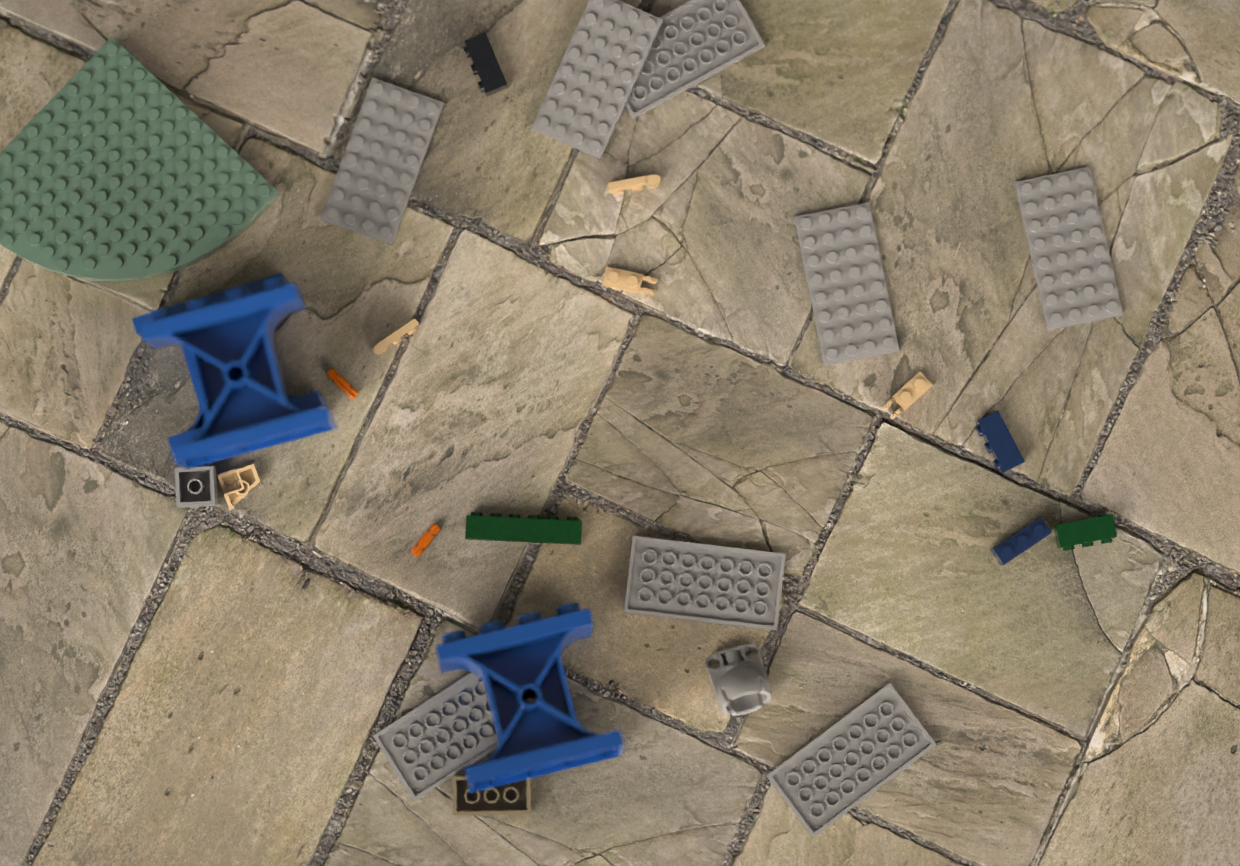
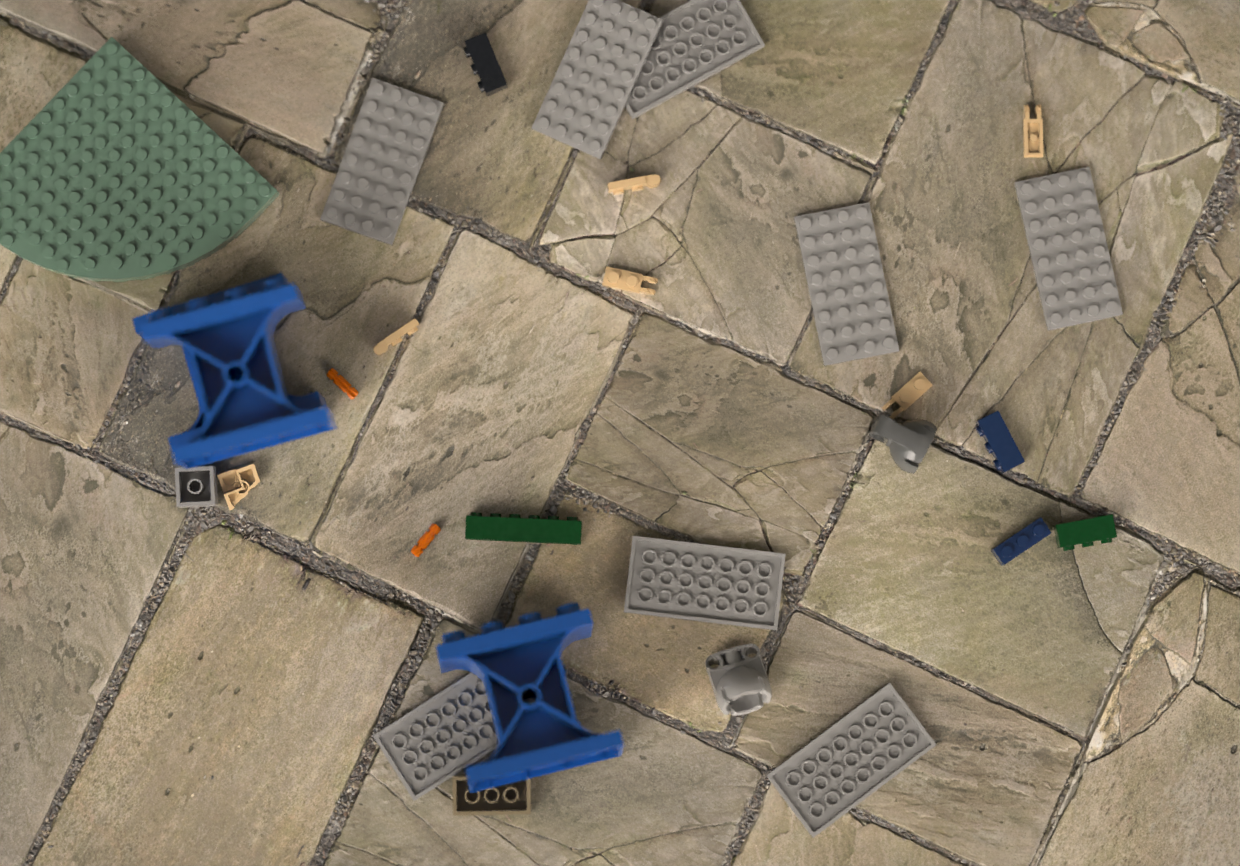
none -> dark grey piece [869,415,938,474]
none -> tan hinge [1023,105,1043,158]

